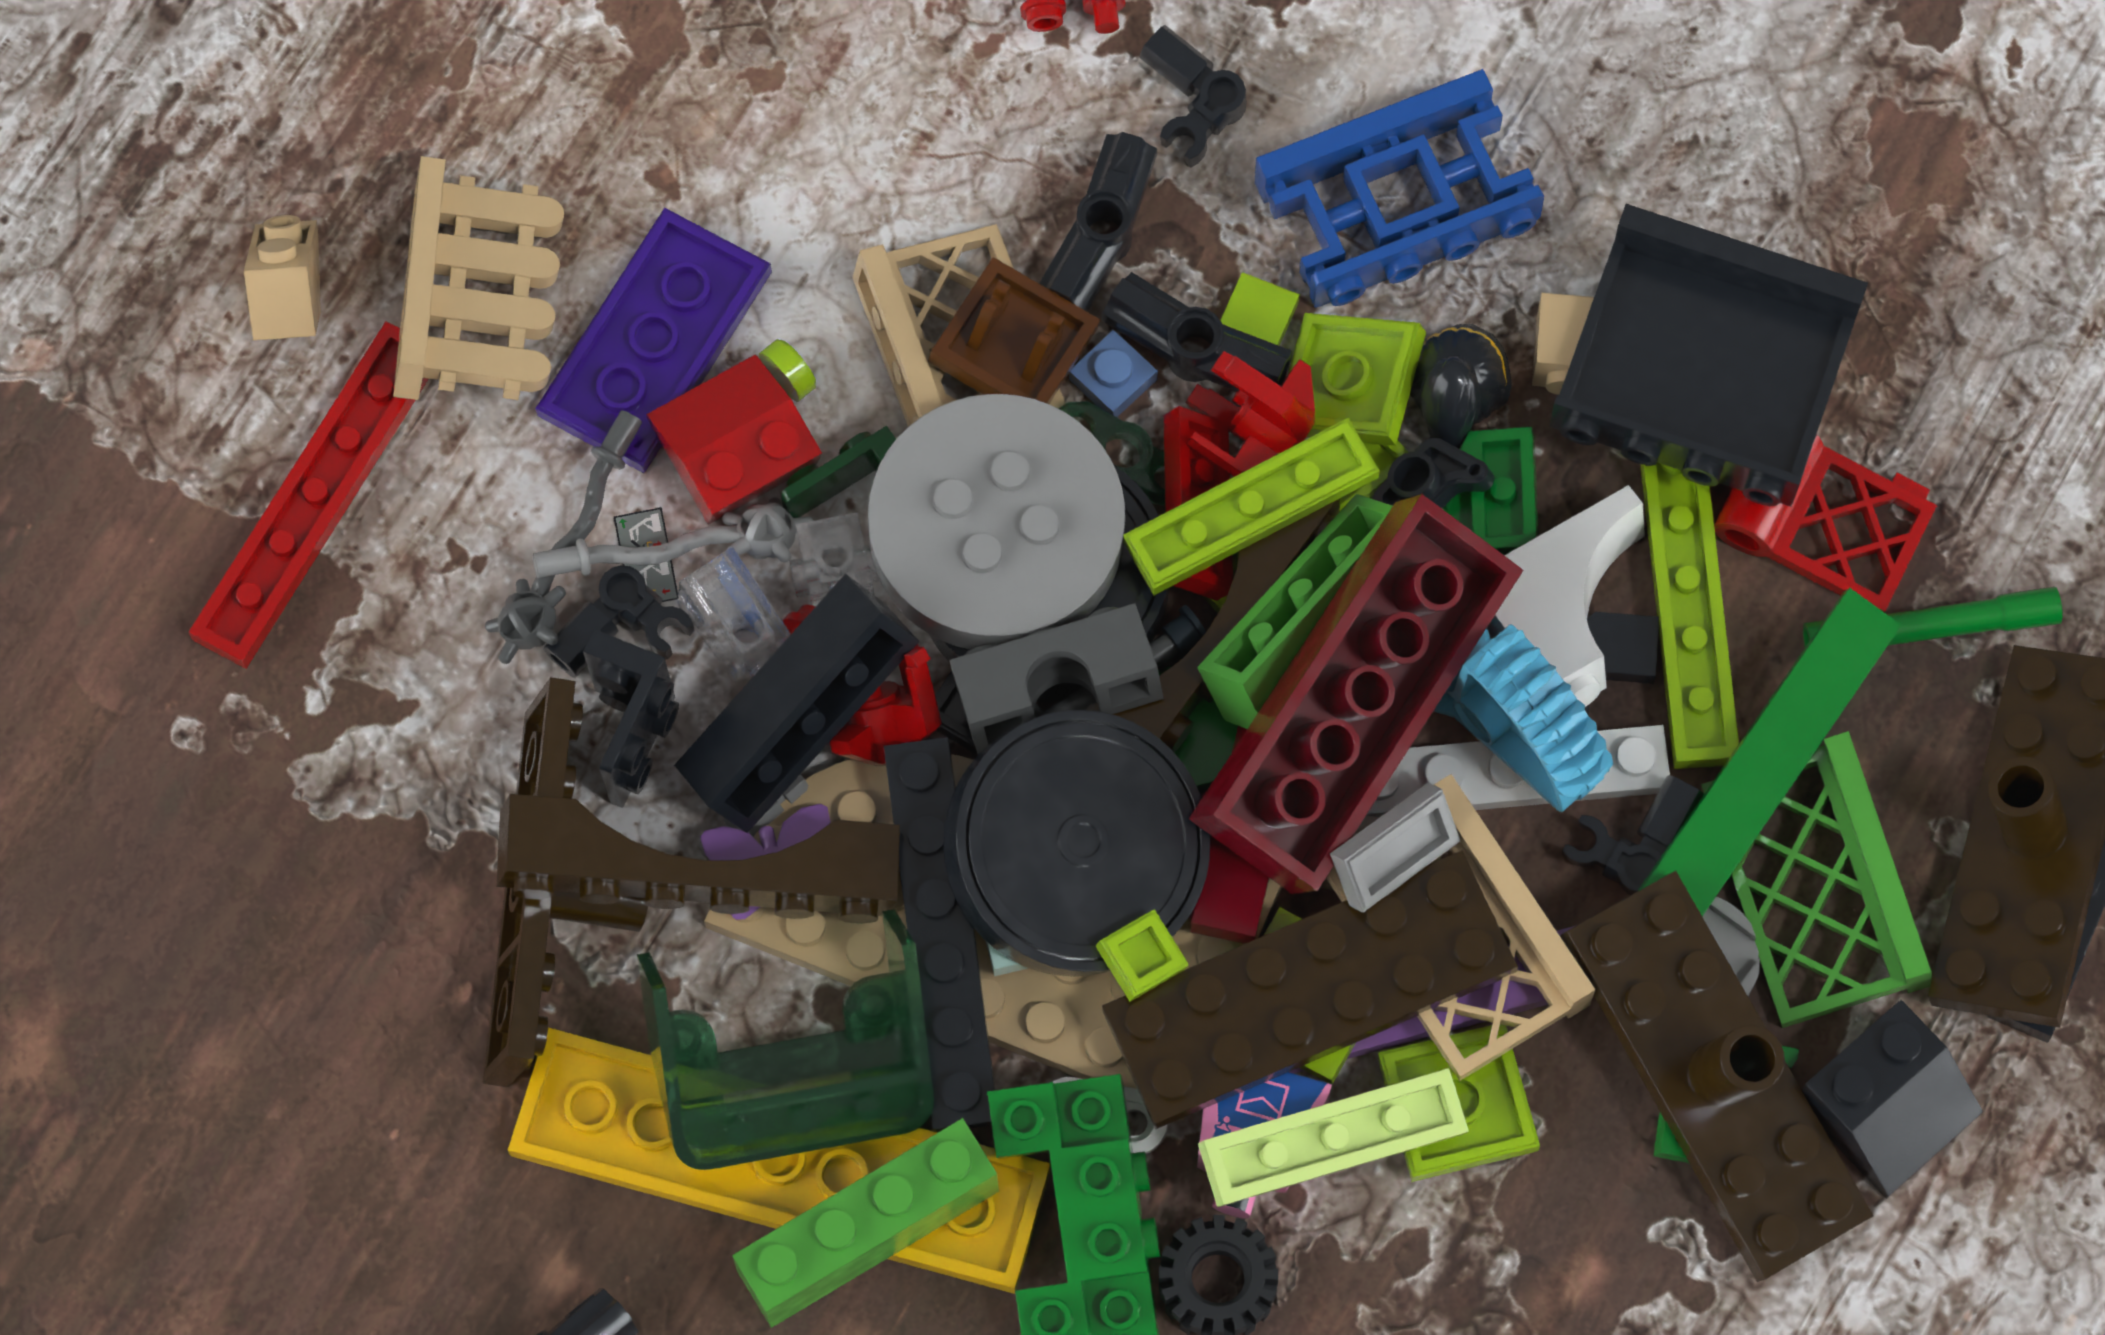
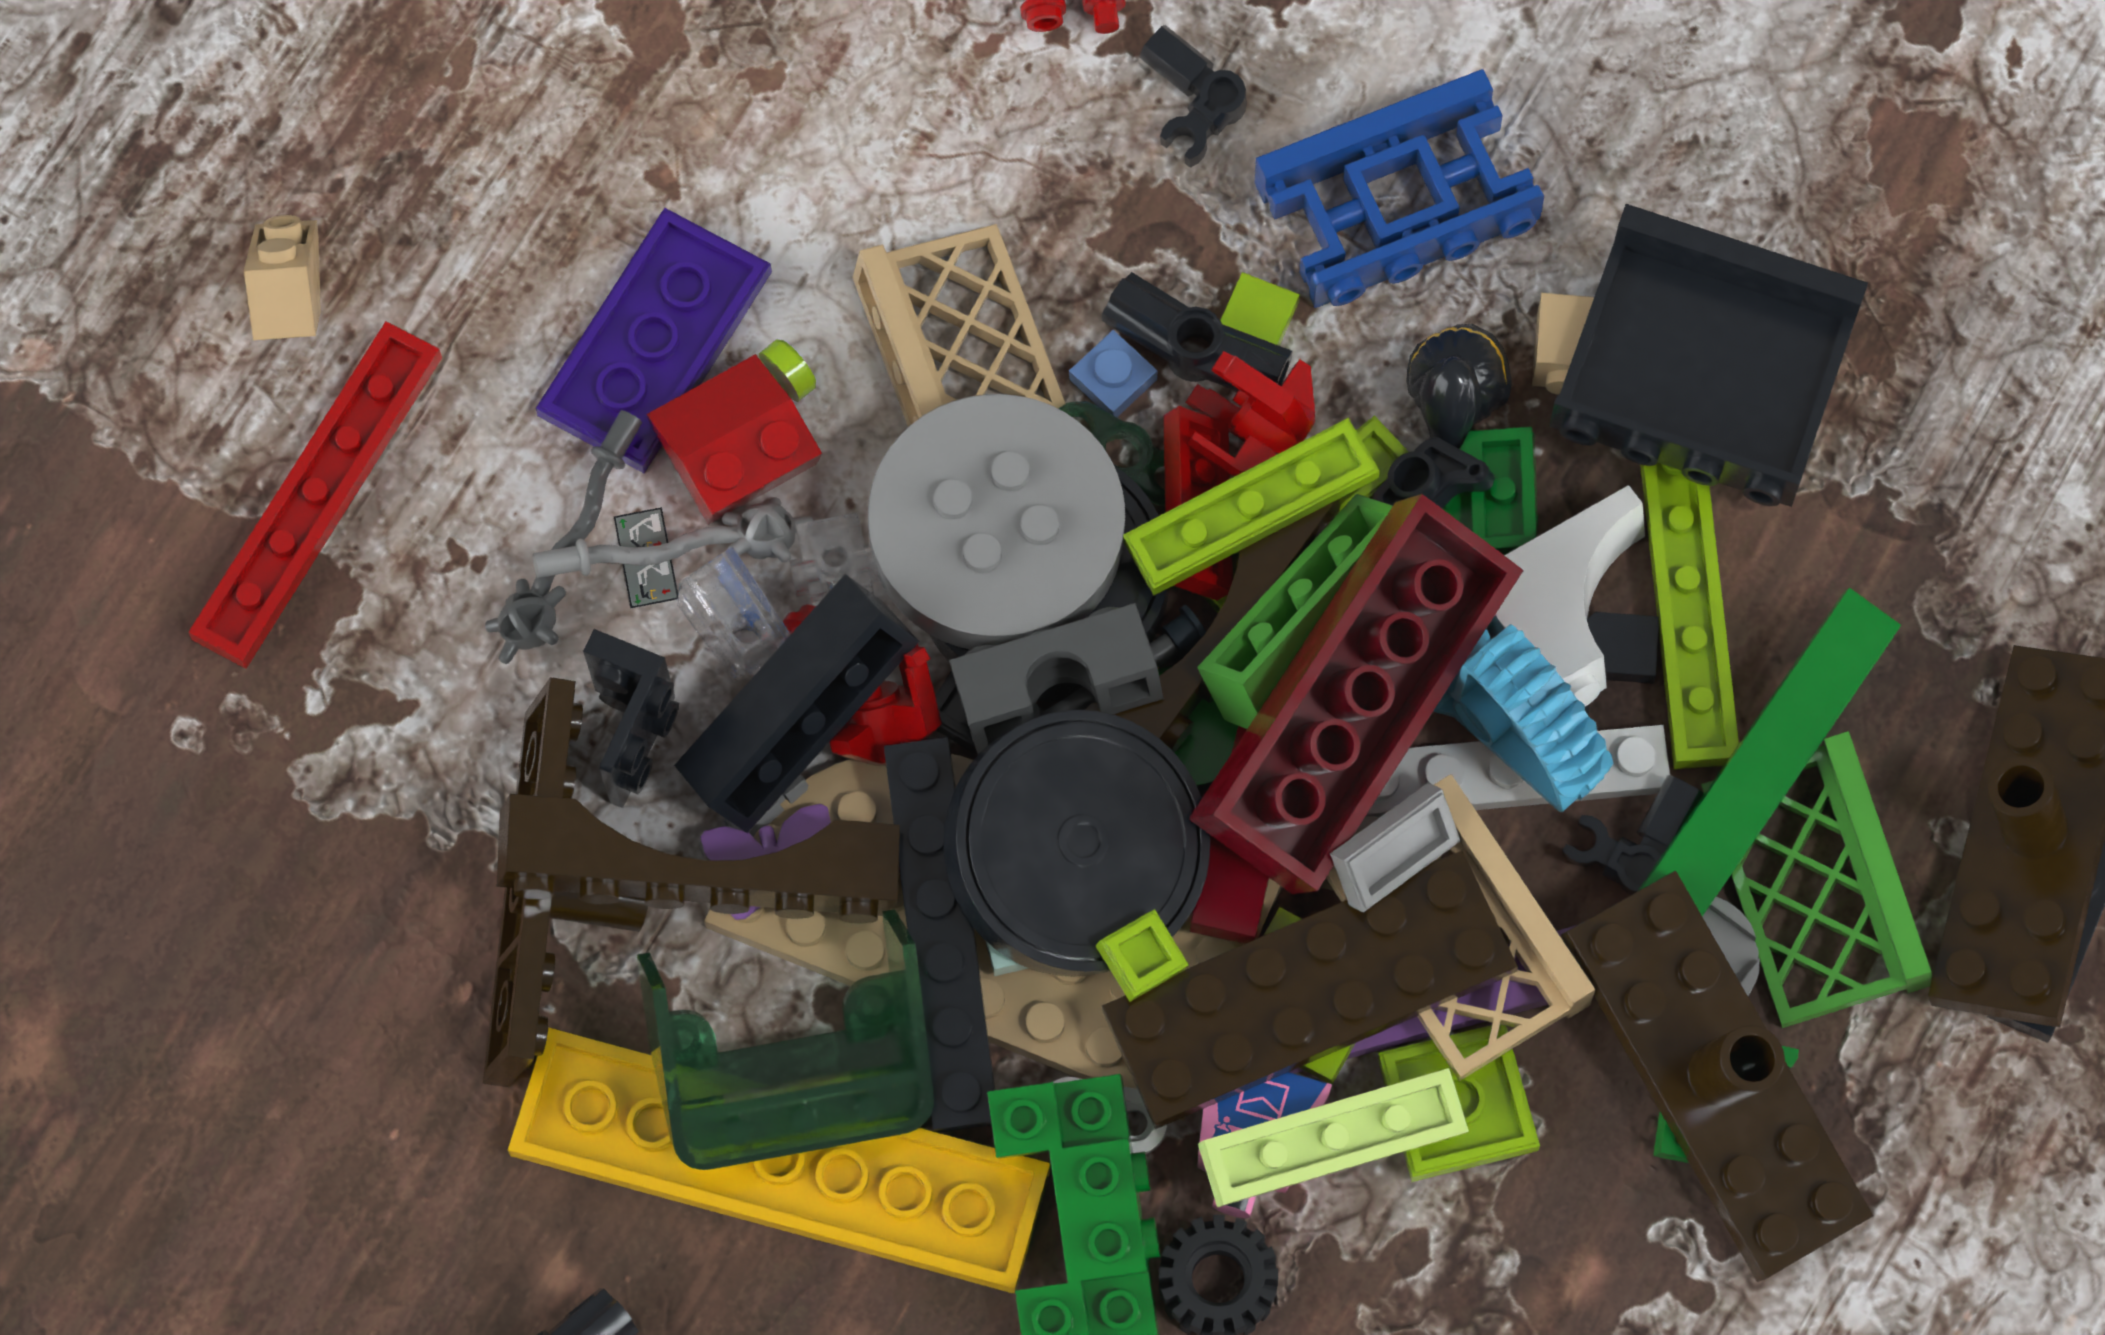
tan fence [393,156,564,400] -> none
black bar [544,565,695,678] -> none
bright green brick [732,1118,999,1328] -> none
dark green bracket [780,425,896,518] -> none
reddish brown plate [928,257,1100,404] -> none
black piece [1039,132,1157,312] -> none
lime plate [1287,313,1426,446] -> none
red piece [1714,434,1937,613] -> none
black slope [1802,1000,1983,1199] -> none
green piece [1803,586,2063,647] -> none

